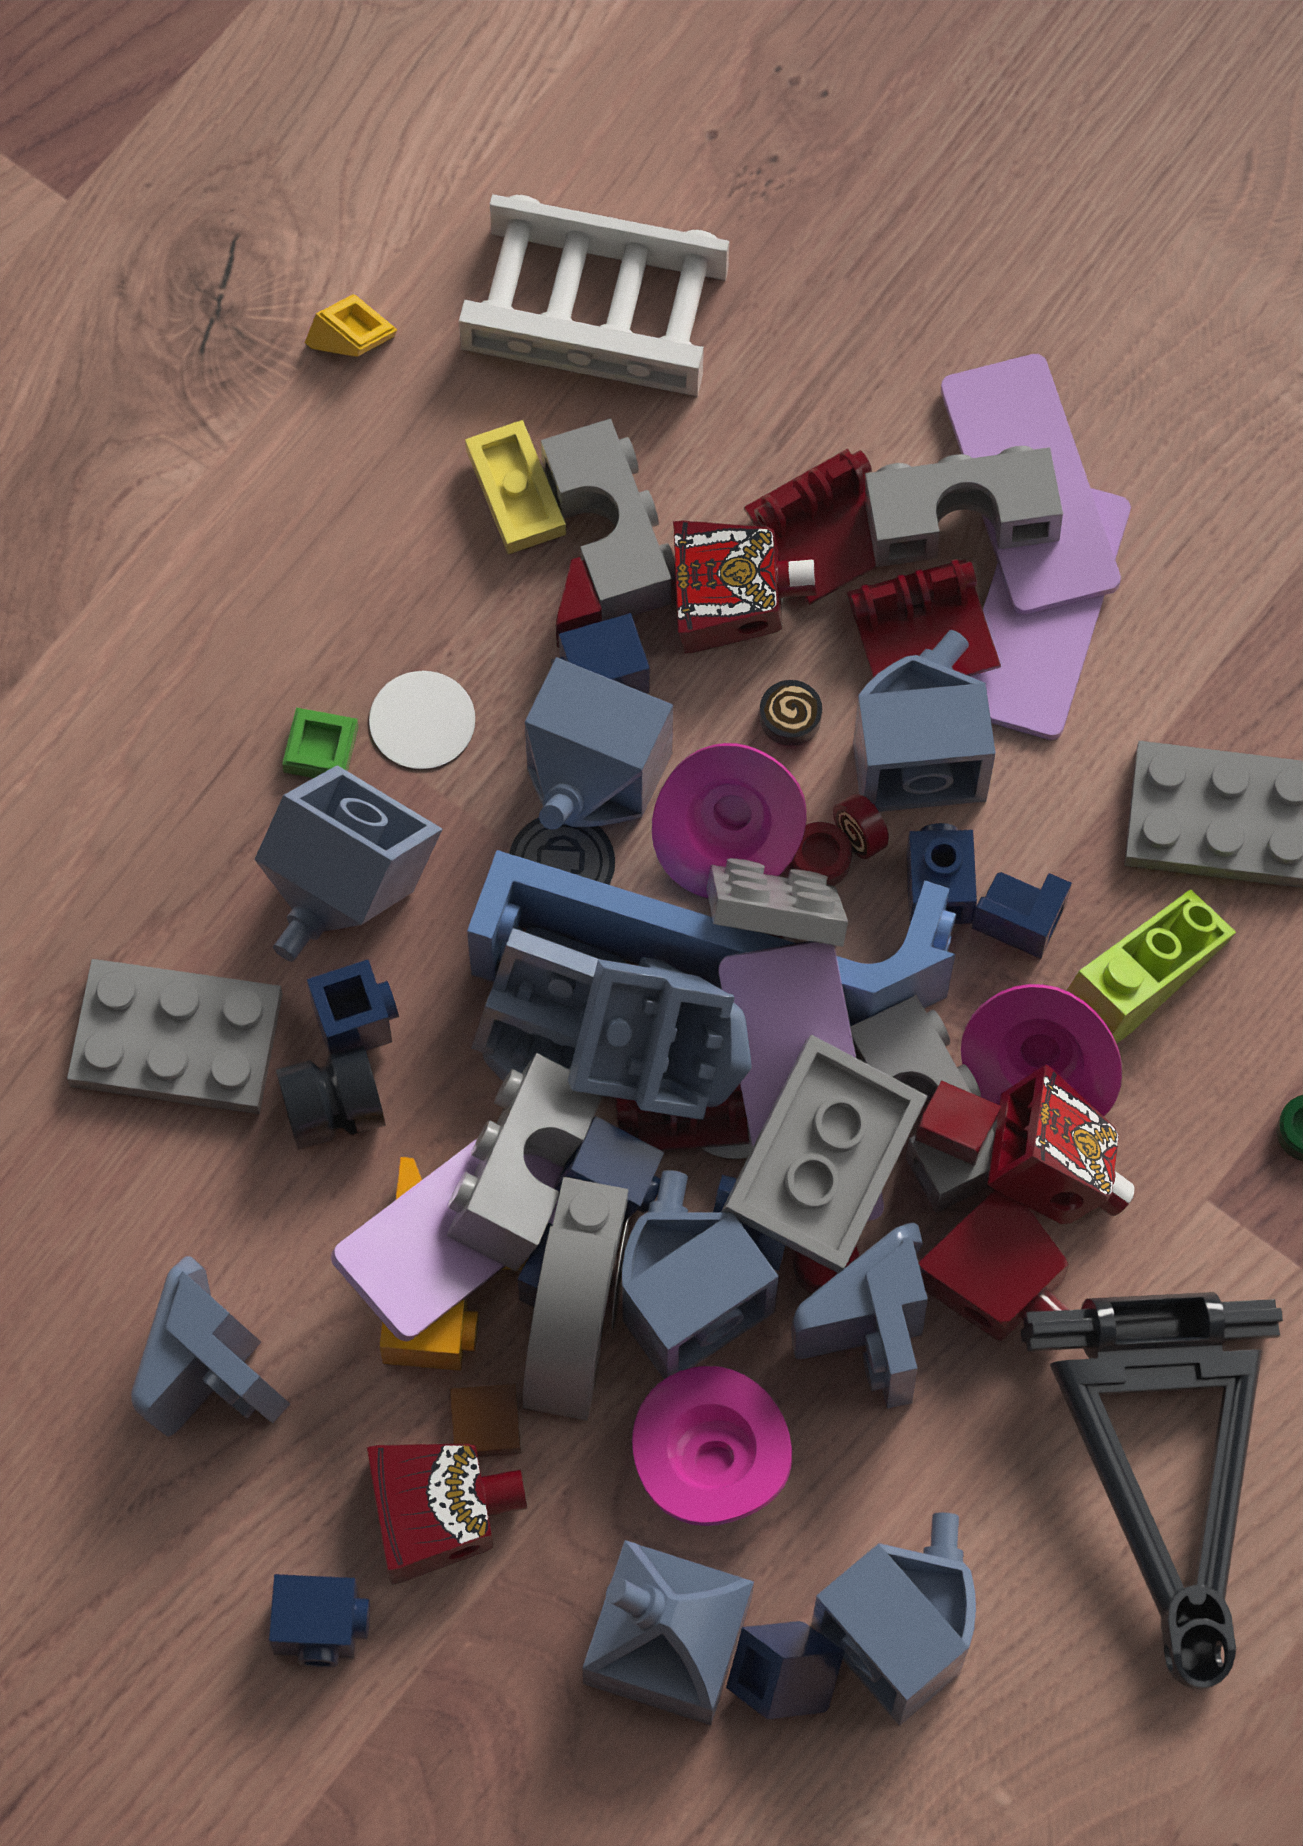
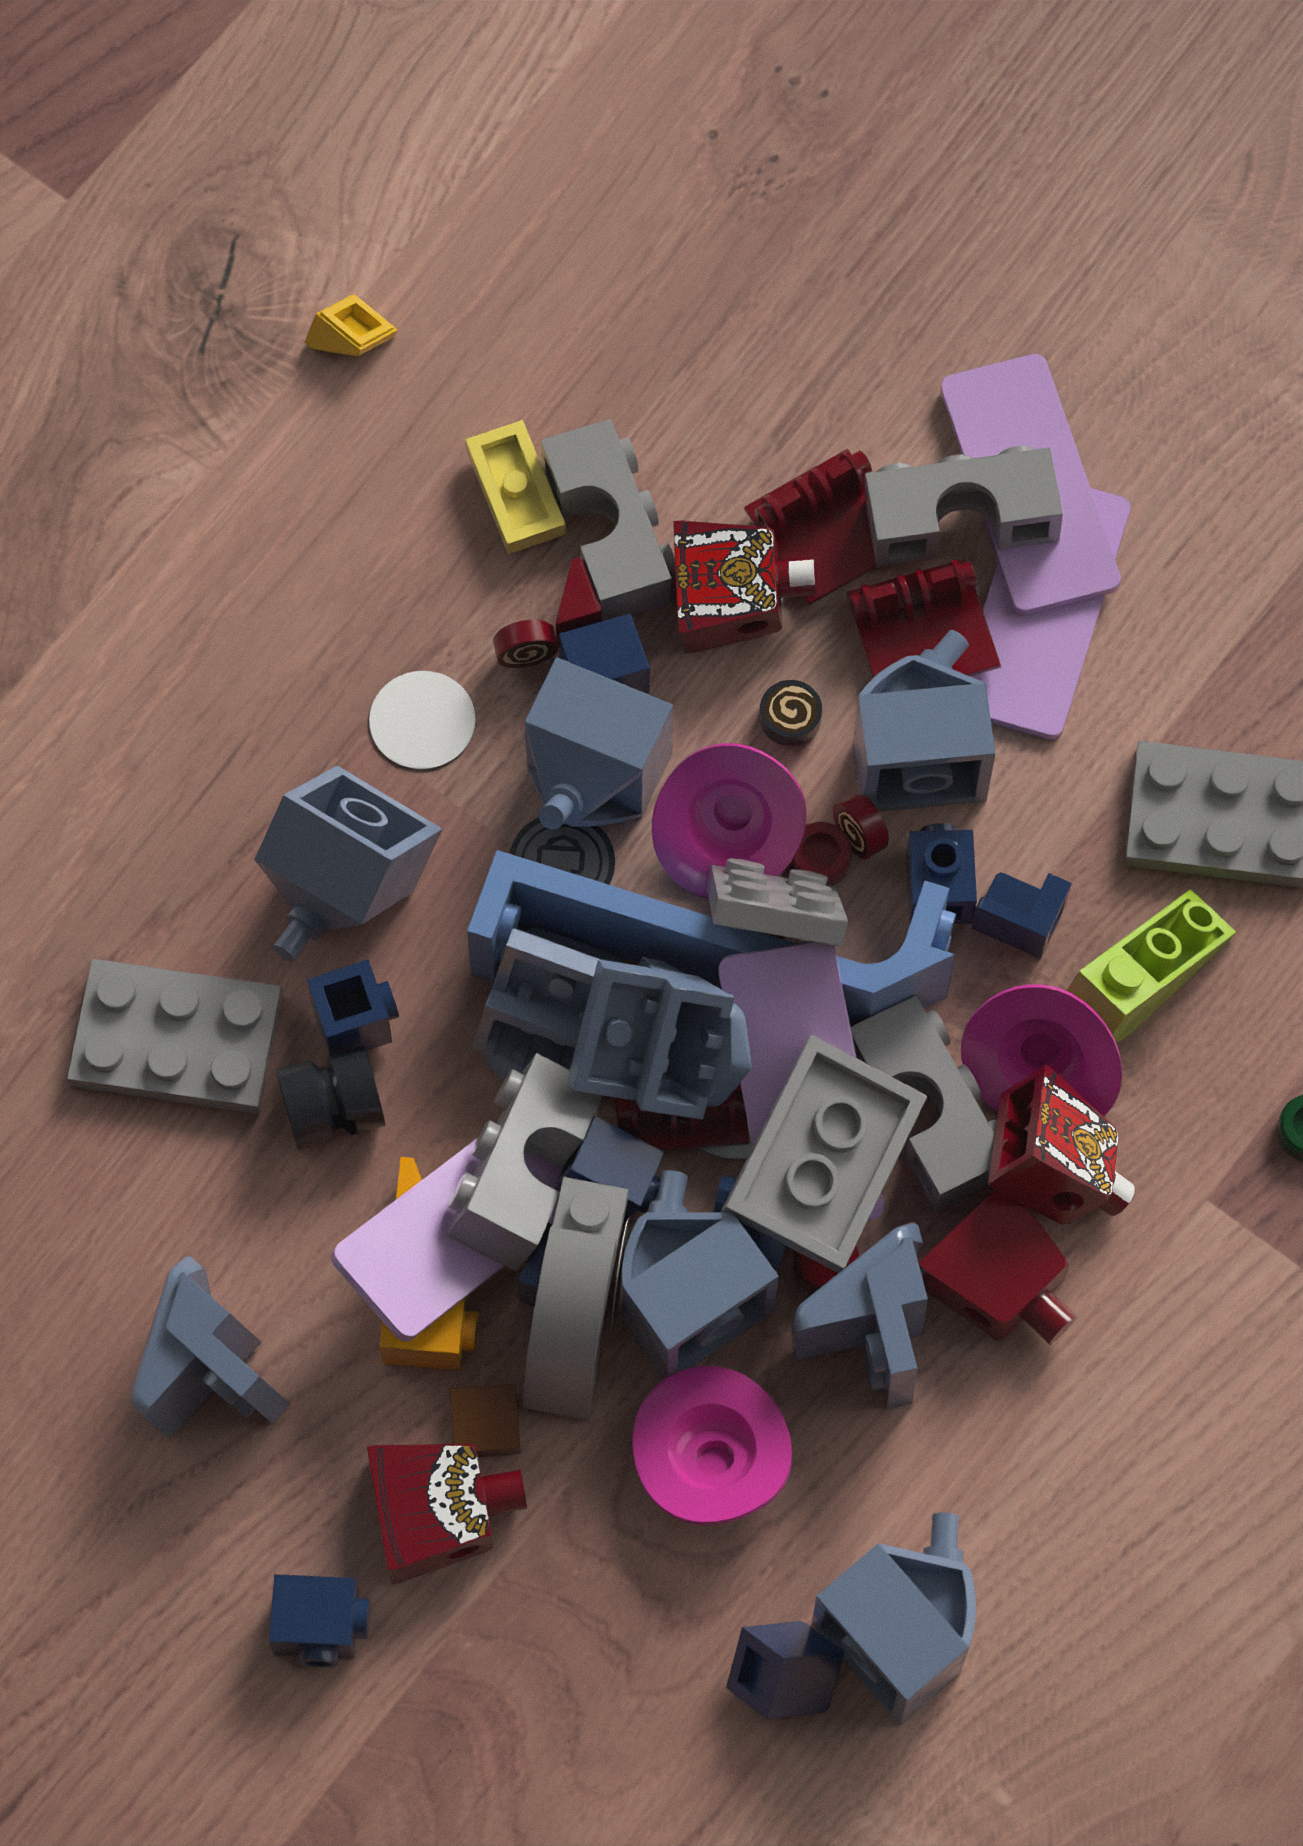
bright green tile [282,707,359,778] -> none
white fence [459,194,729,396] -> none
sand blue piece [582,1540,754,1725] -> none
dark red slope [915,1080,1001,1166] -> none
black piece [1020,1292,1283,1690] -> none
none -> dark red tile [493,619,558,668]

